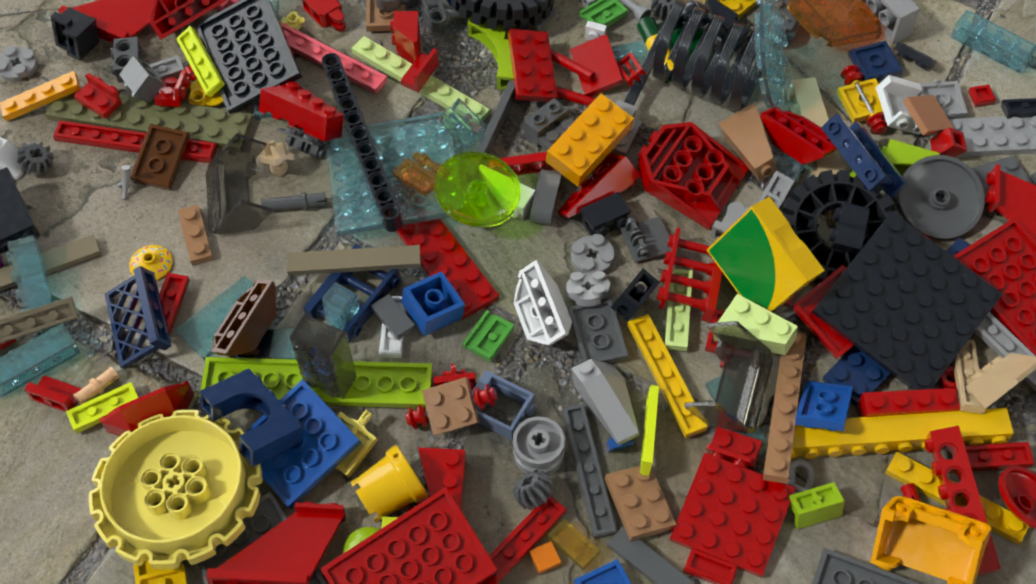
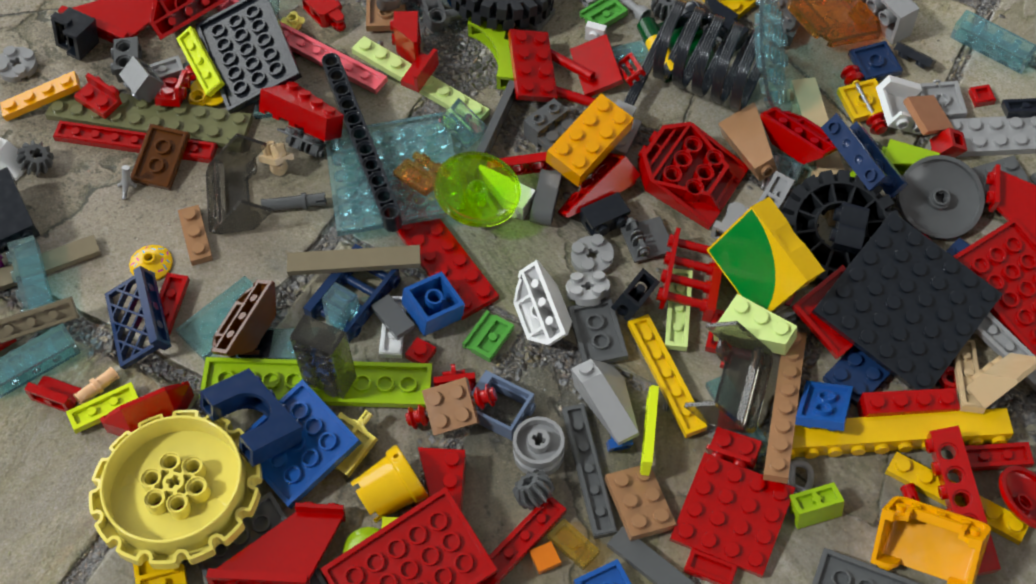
none -> red plate [405,337,436,363]

